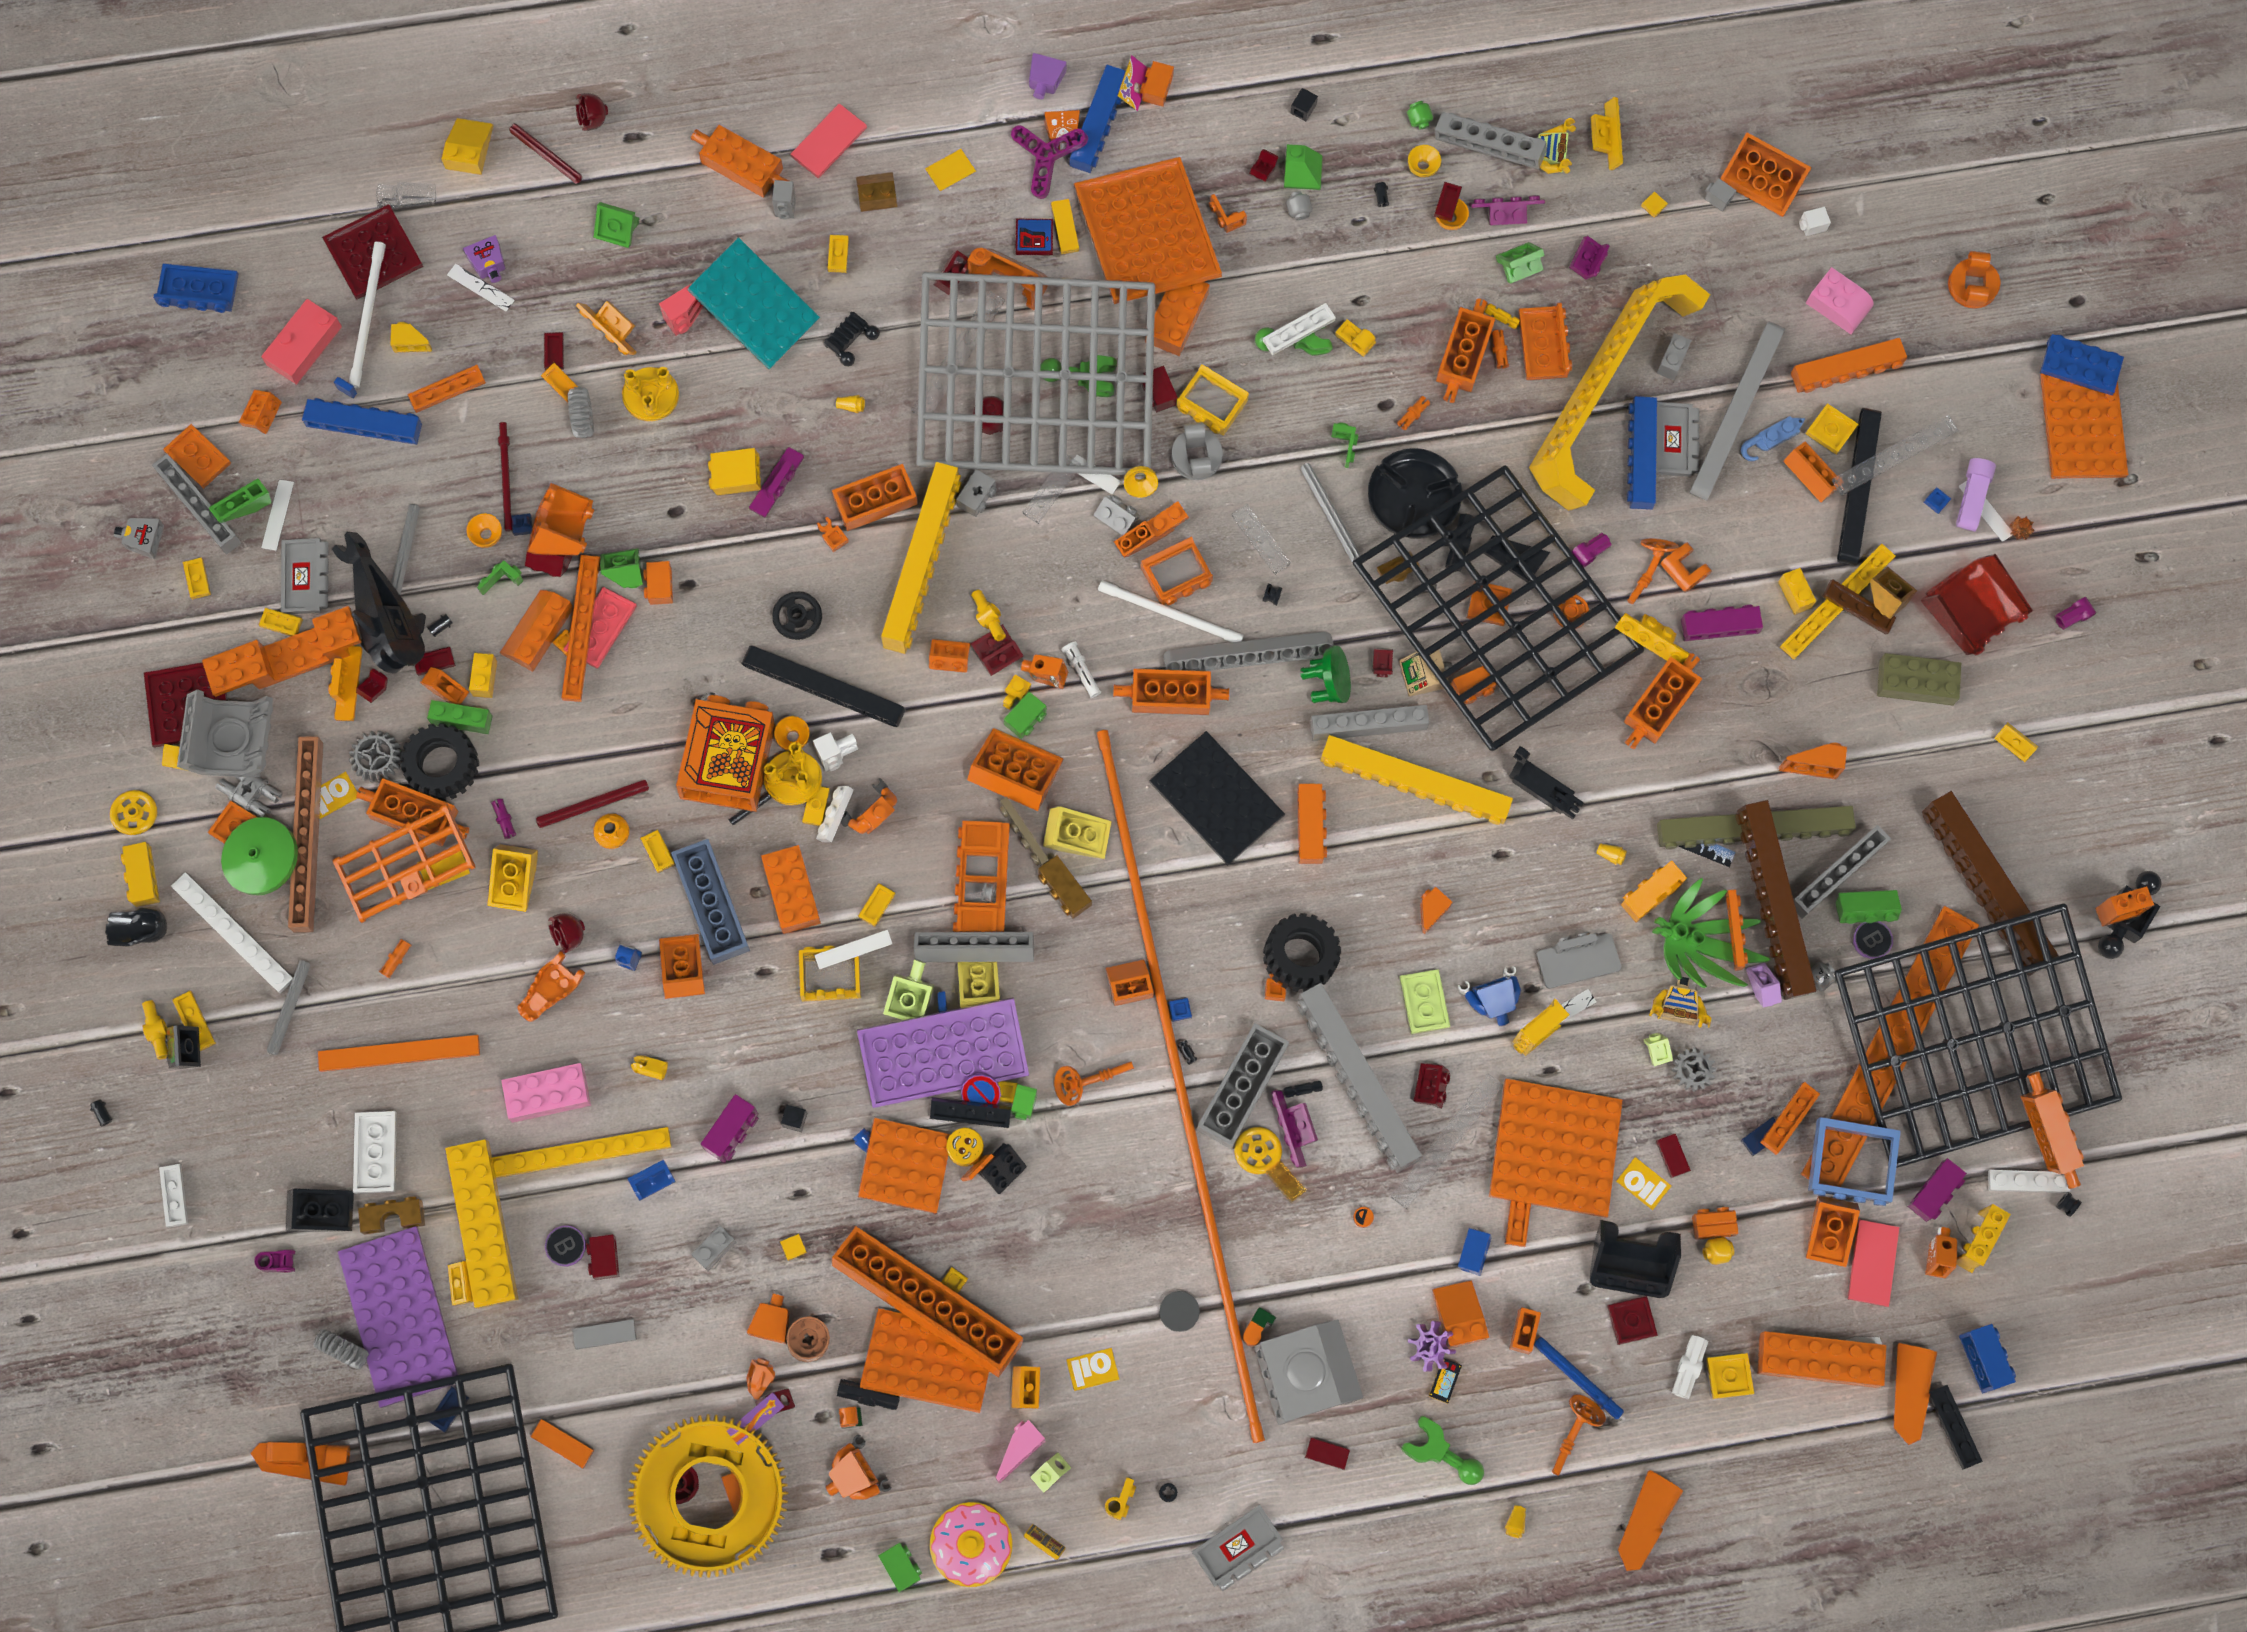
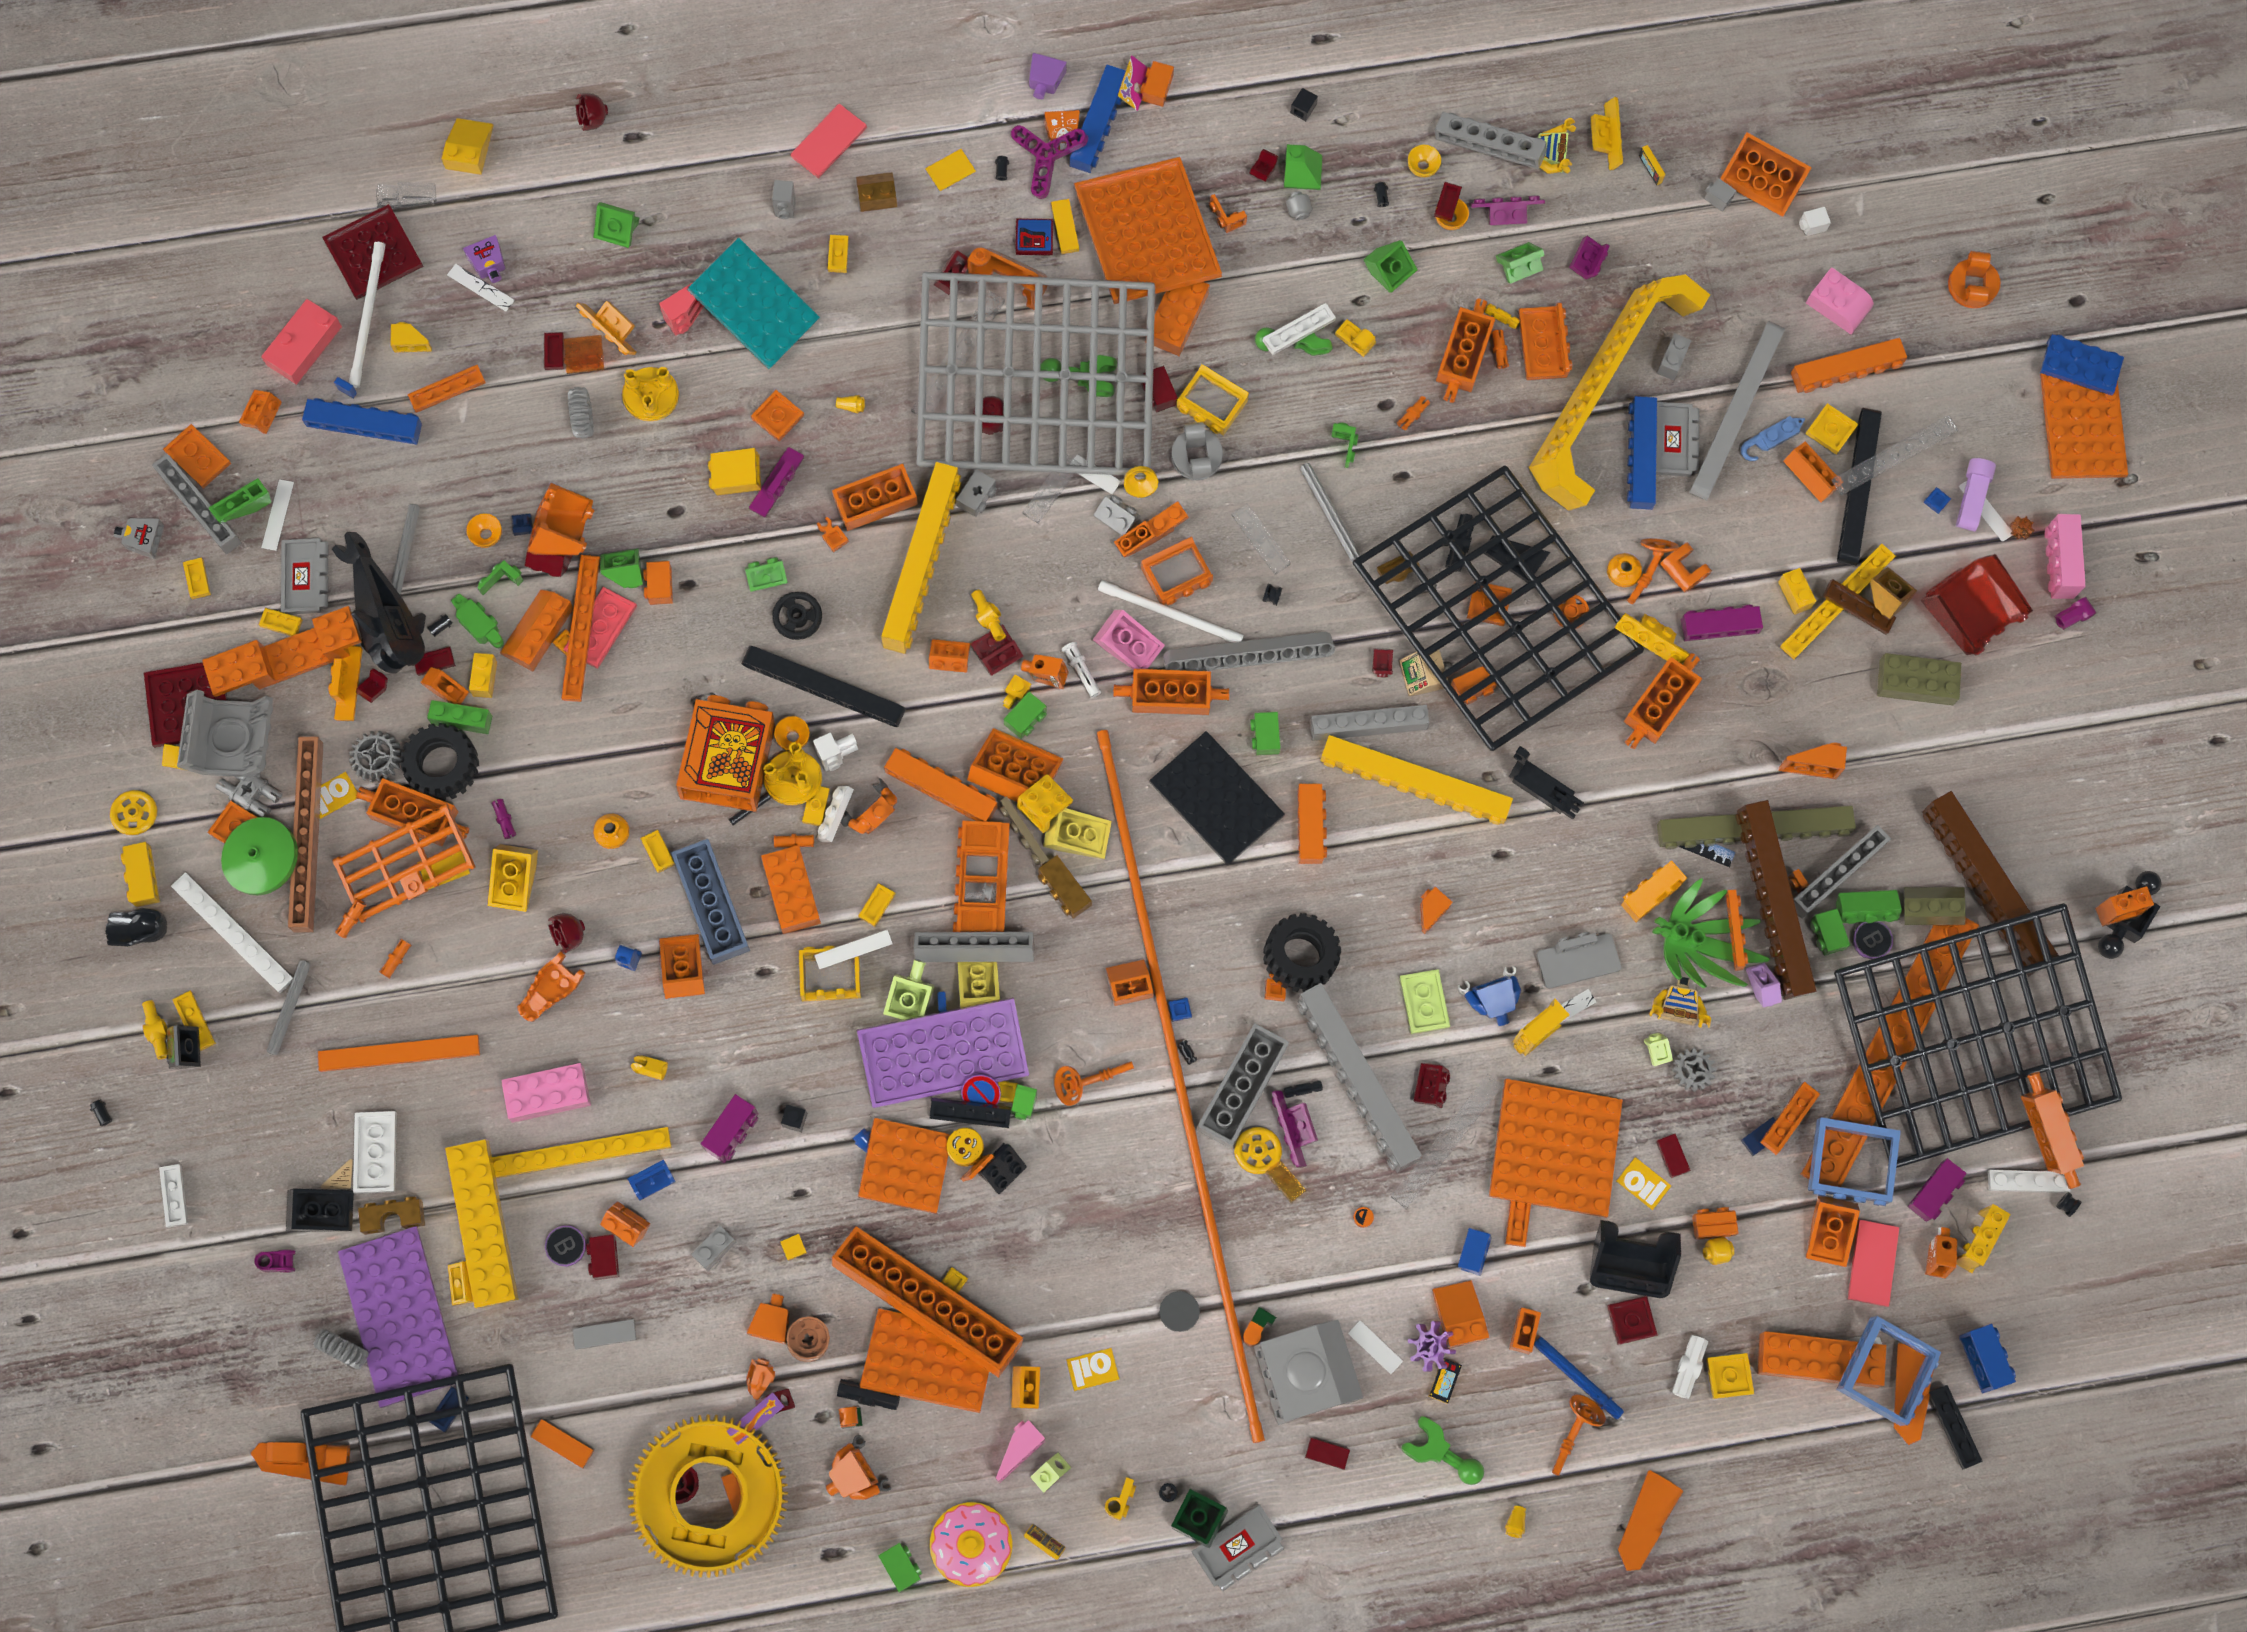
blue bracket [153,264,239,313] -> none
dark red bar [498,422,512,532] -> none
dark red axle [509,123,582,184] -> none
dark red axle [536,780,649,828] -> none
light orange tile [541,363,578,403] -> none
orange brick [691,125,790,198] -> none
black gear [824,312,880,367] -> none
green piece [1300,646,1351,703] -> none
black piece [1368,448,1462,539] -> none
bright green head [1407,101,1433,130] -> none
magenta piece [1572,533,1612,567] -> none
yellow cone [1596,843,1627,865] -> none
yellow tile [1641,192,1668,218] -> none
light grey head [1811,962,1835,991] -> none
yellow plate [1994,722,2038,762] -> none
none -> tan sticker [321,1159,353,1189]
none -> orange pin [335,899,366,938]
none -> bright green hinge [451,593,504,649]
none -> clear orange hinge [564,335,604,374]
none -> orange brick [600,1201,651,1247]
none -> bright green bracket [745,557,788,592]
none -> orange plate [751,390,804,442]
none -> orange pin [774,834,814,848]
none -> orange brick [884,748,998,822]
none -> black pin [995,156,1009,181]
none -> yellow bracket [1017,774,1073,834]
none -> bright pink slope [1093,610,1165,670]
none -> dark green brick [1171,1489,1228,1549]
none -> bright green brick [1250,712,1280,756]
none -> white sticker [1348,1321,1403,1374]
none -> bright green slope [1363,240,1418,293]
none -> light orange piece [1607,553,1642,588]
none -> yellow tile [1639,145,1665,186]
none -> orange plate [1788,869,1809,893]
none -> bright green brick [1810,909,1850,956]
none -> medium blue window [1836,1316,1941,1426]
none -> olive slope [1904,887,1966,925]
none -> bright pink brick [2045,514,2086,599]

